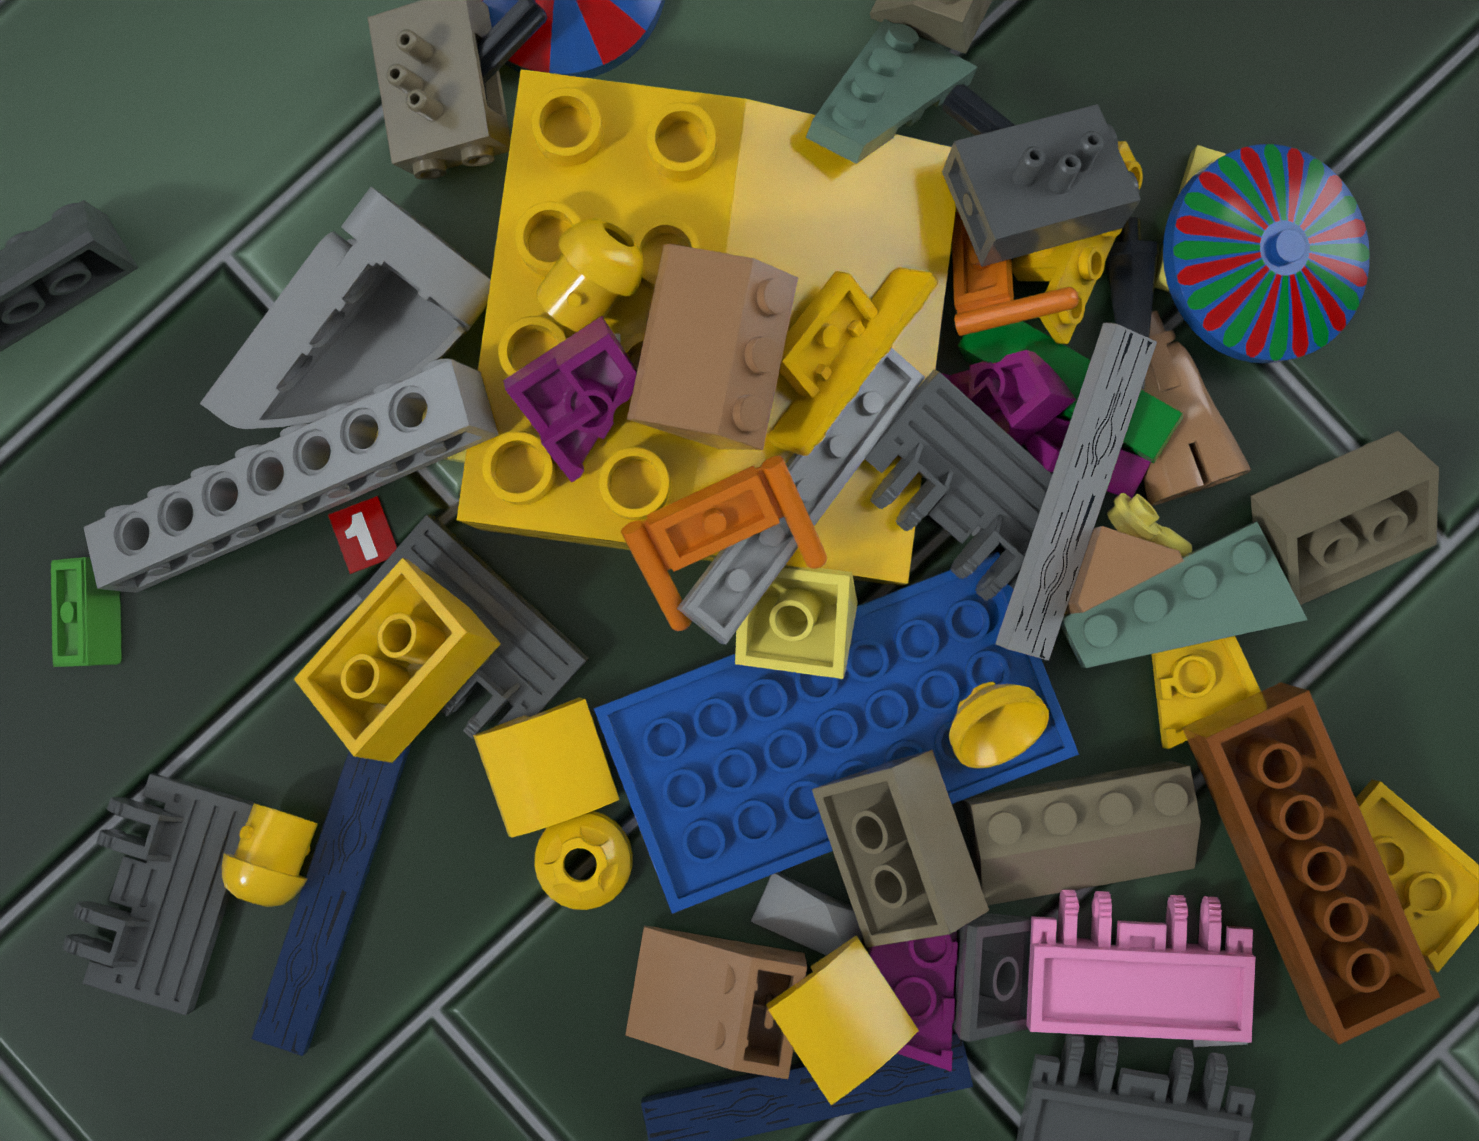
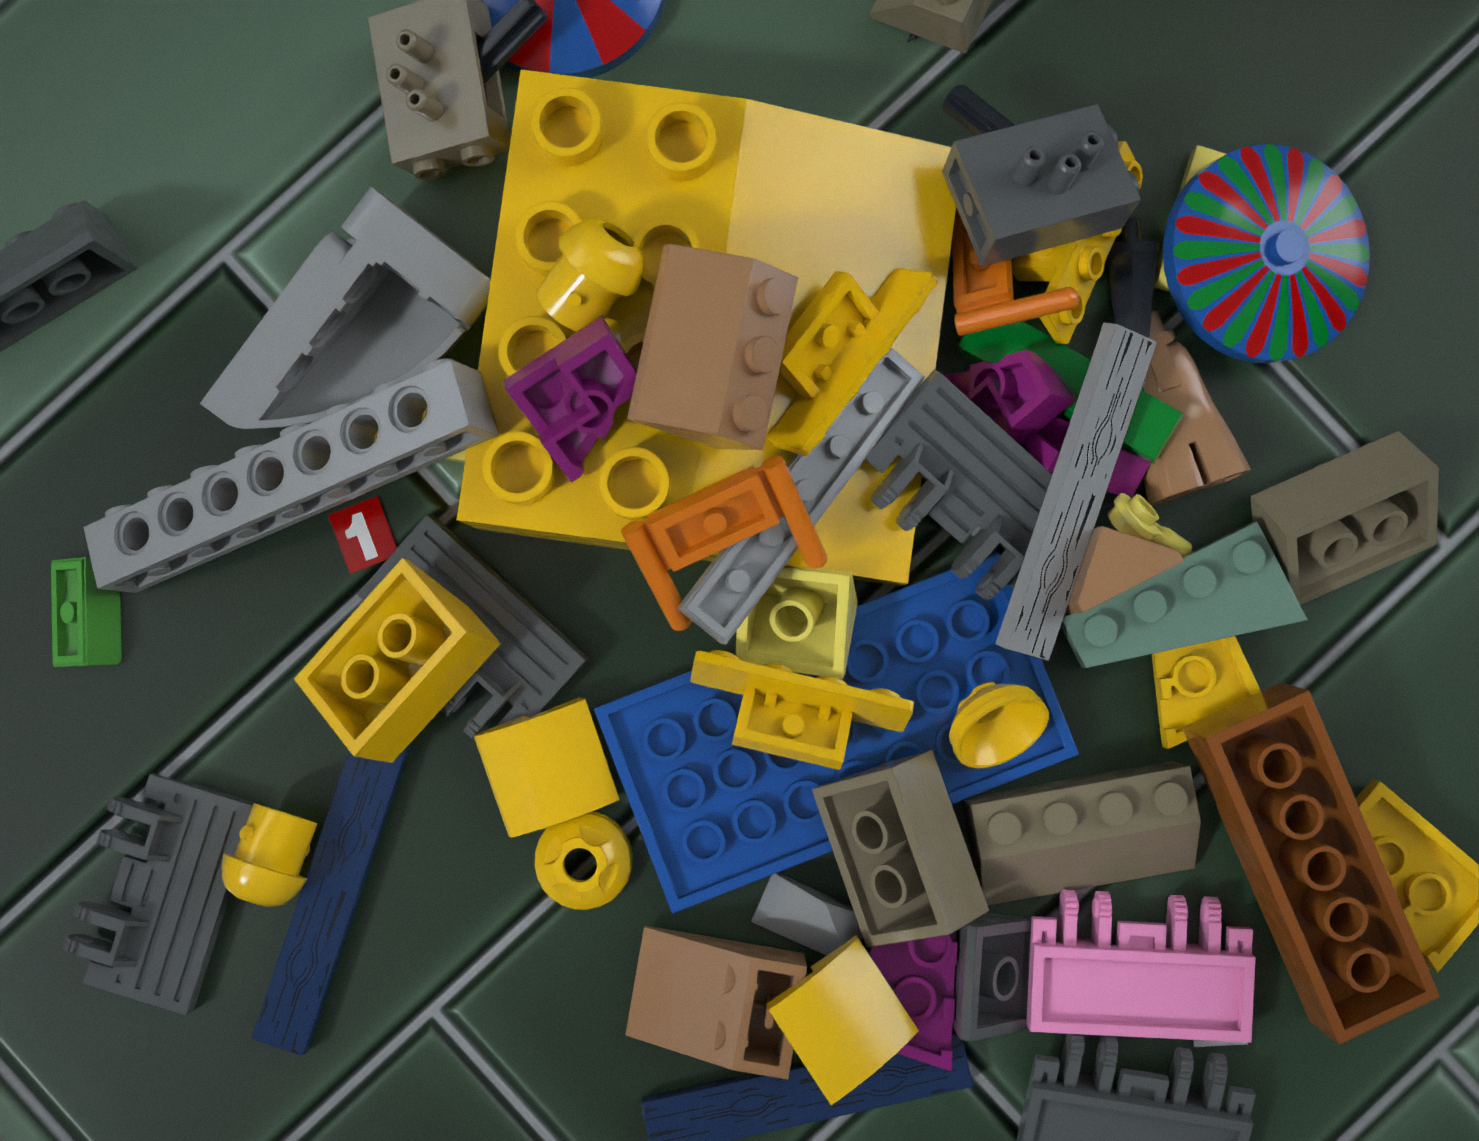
sand green wing [806,19,978,164] -> none
none -> yellow bracket [690,650,914,770]

